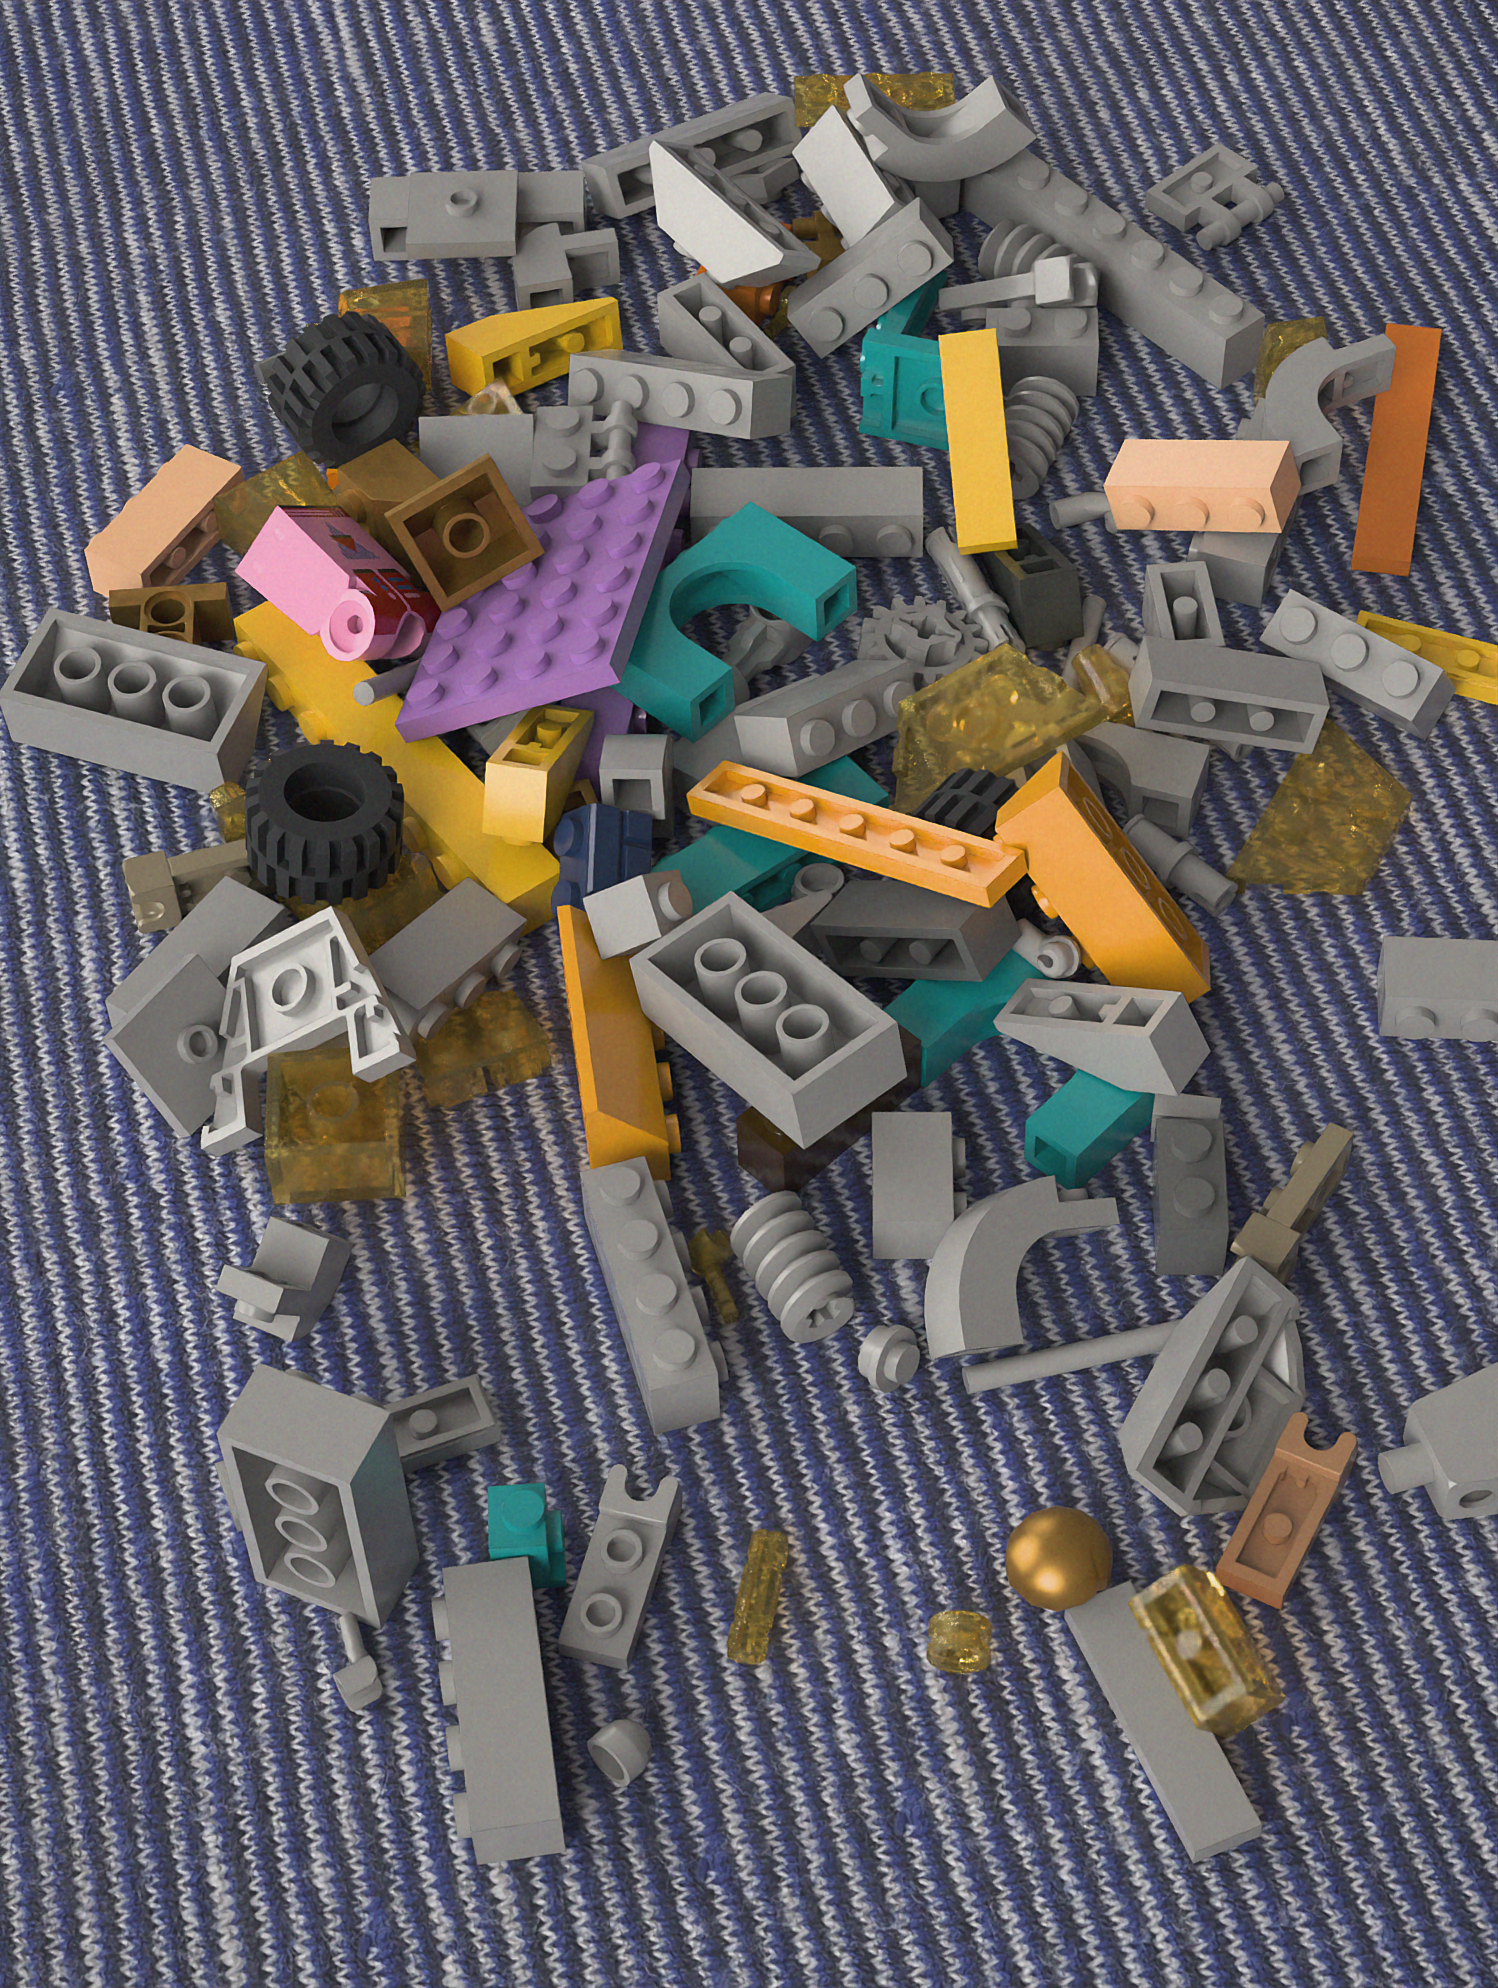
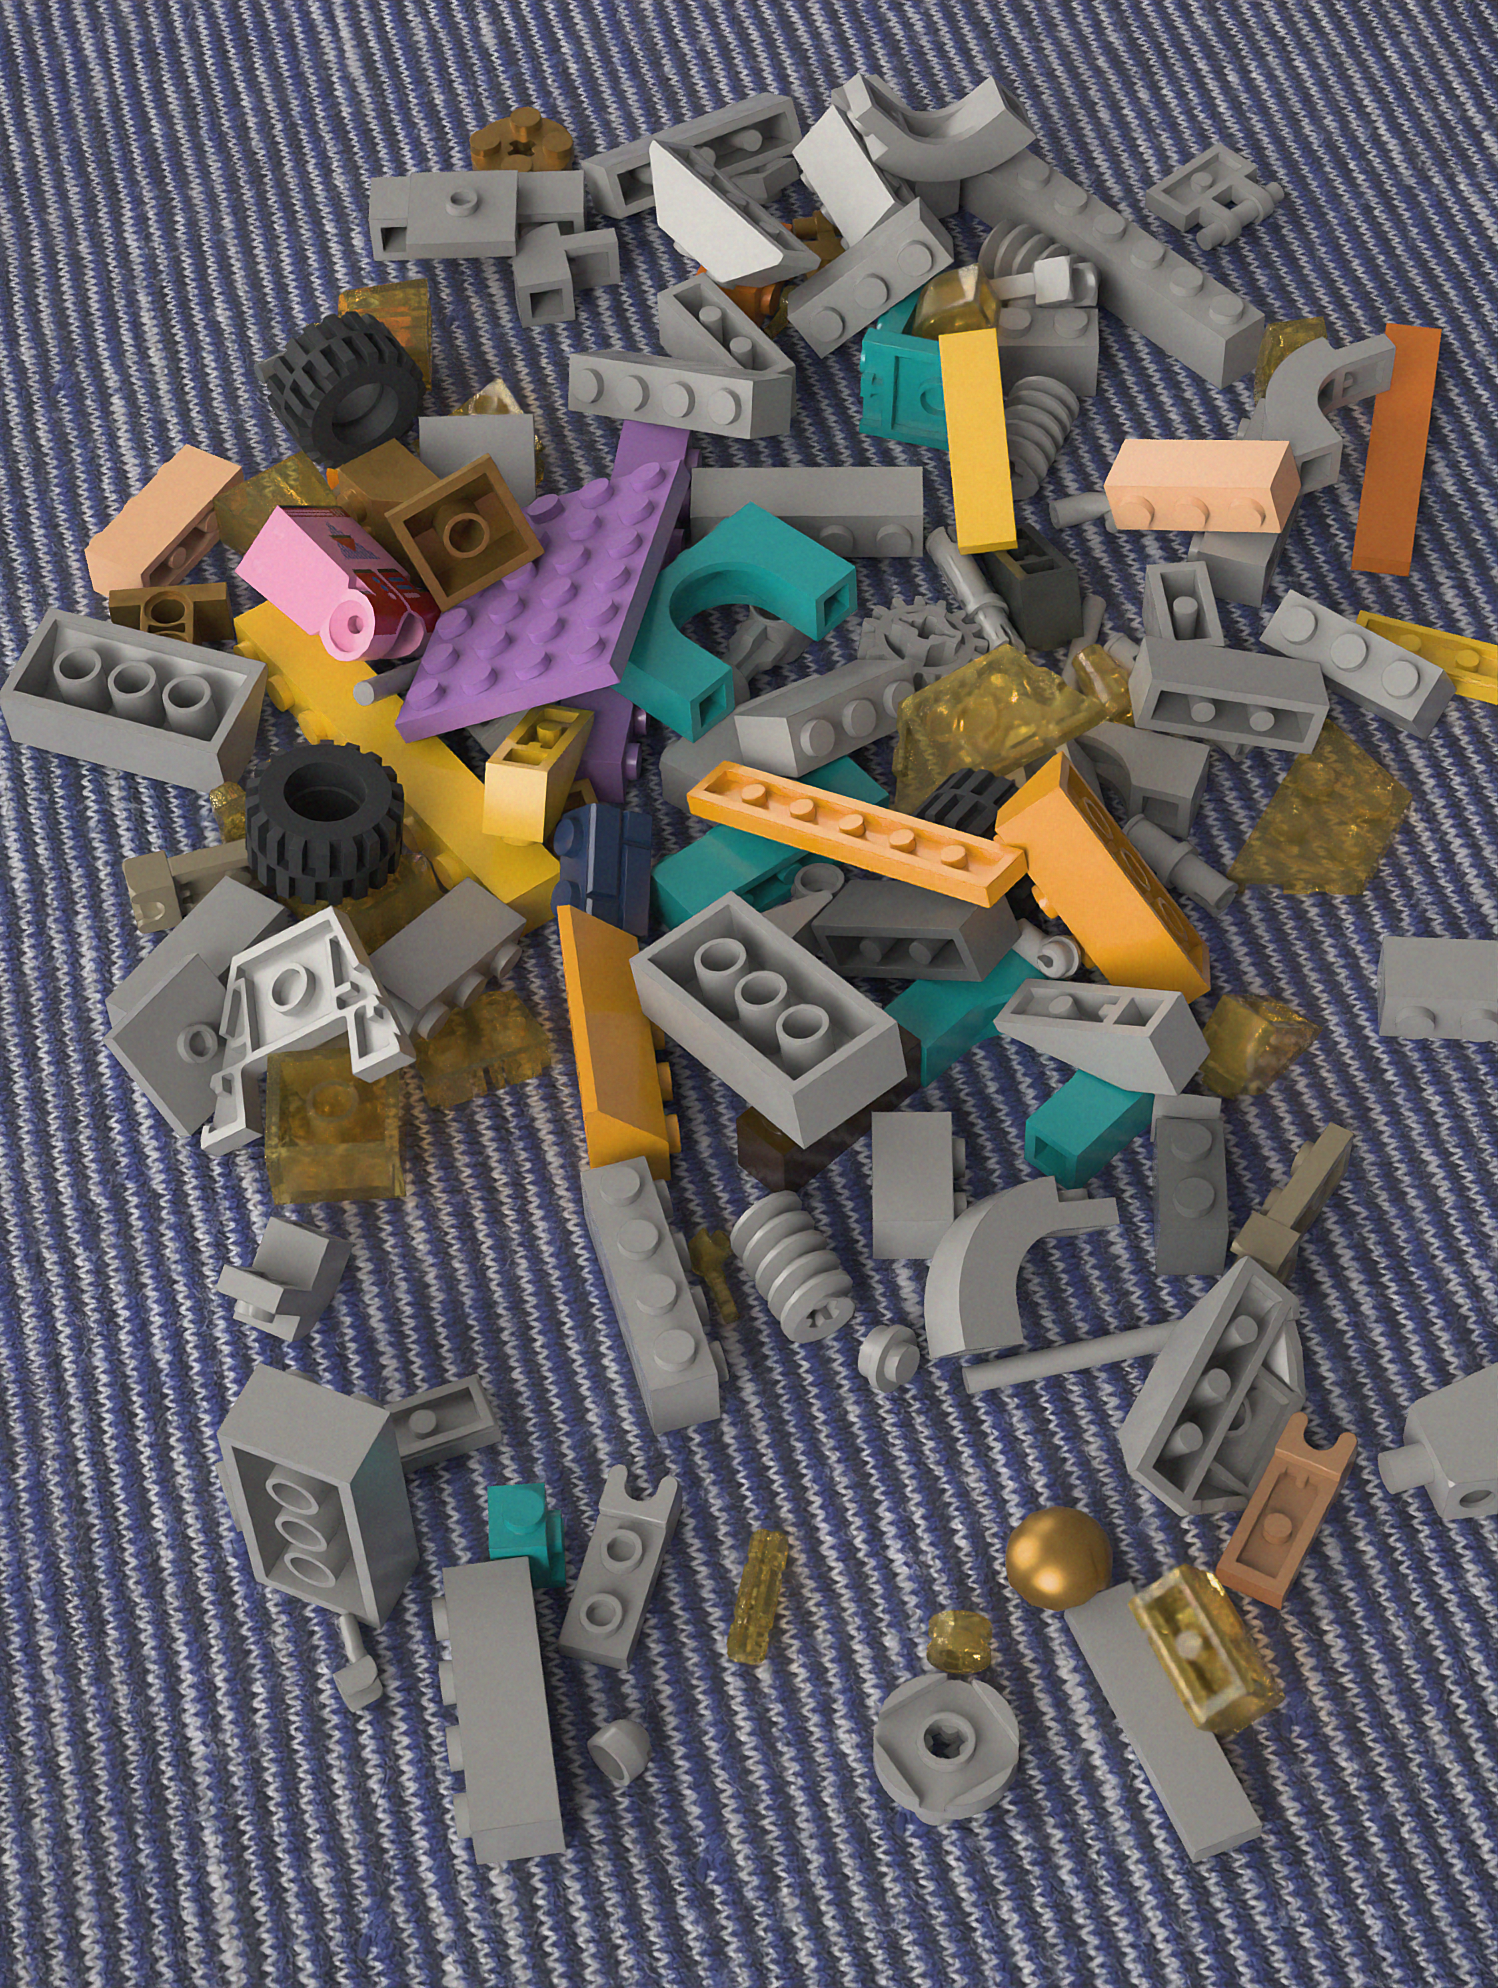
yellow slope [445,297,623,406] -> none
light grey plate [530,401,638,503] -> none
light grey slope [582,869,693,960] -> none
light grey brick [599,734,676,838] -> none
clear yellow plate [794,72,956,127] -> none
none -> pearl gold plate [469,107,575,172]
none -> light grey plate [873,1673,1019,1825]
none -> clear yellow brick [911,263,1002,341]
none -> clear yellow slope [1198,994,1323,1099]

